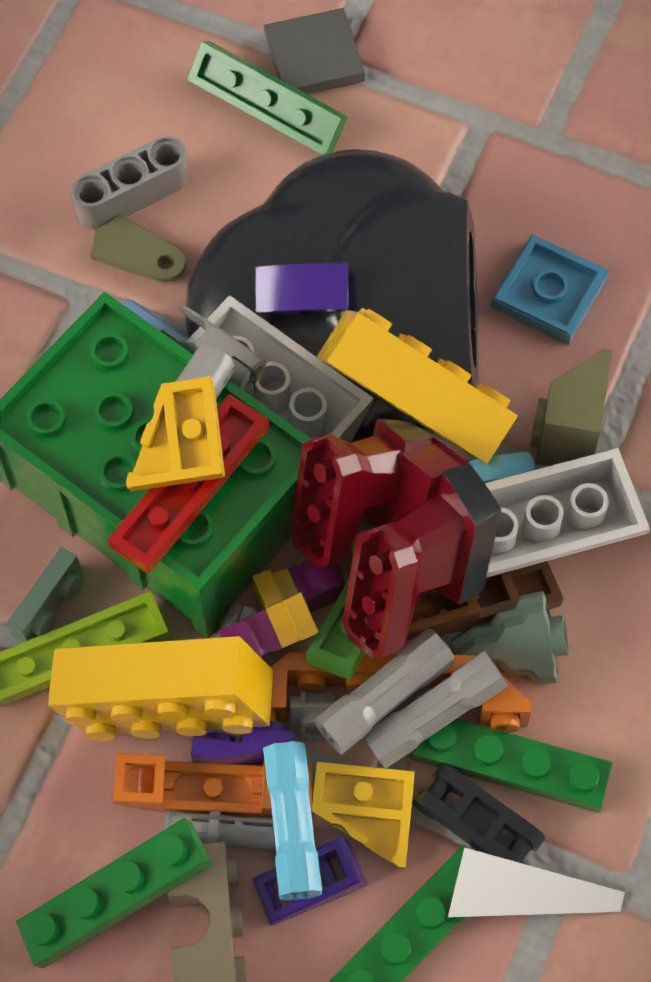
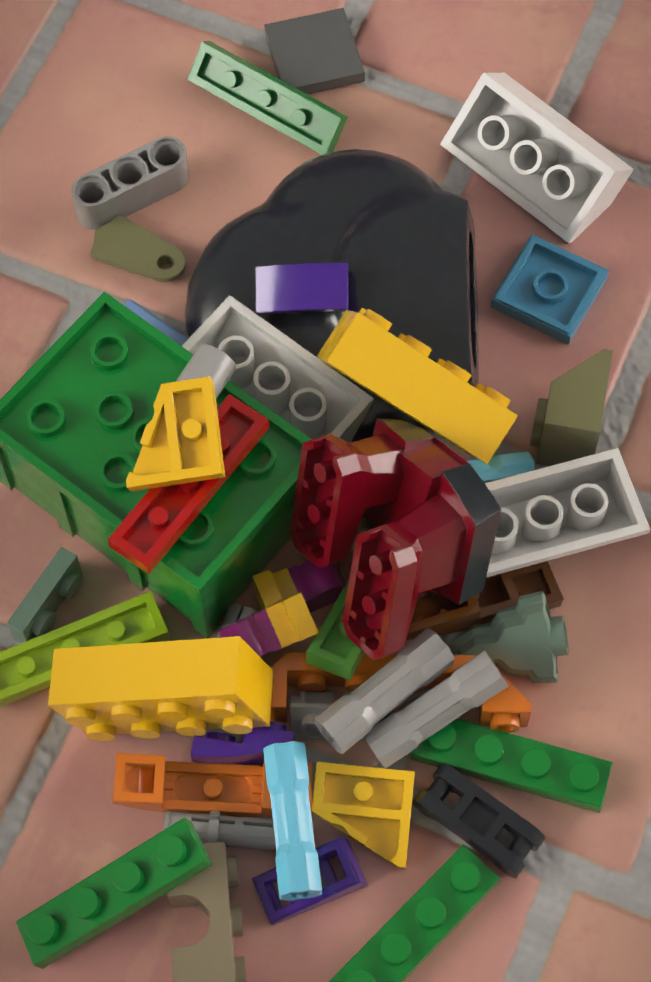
light grey piece [160,305,266,393] -> none
white sticker [448,848,625,917] -> none
none -> white slope [440,73,634,243]

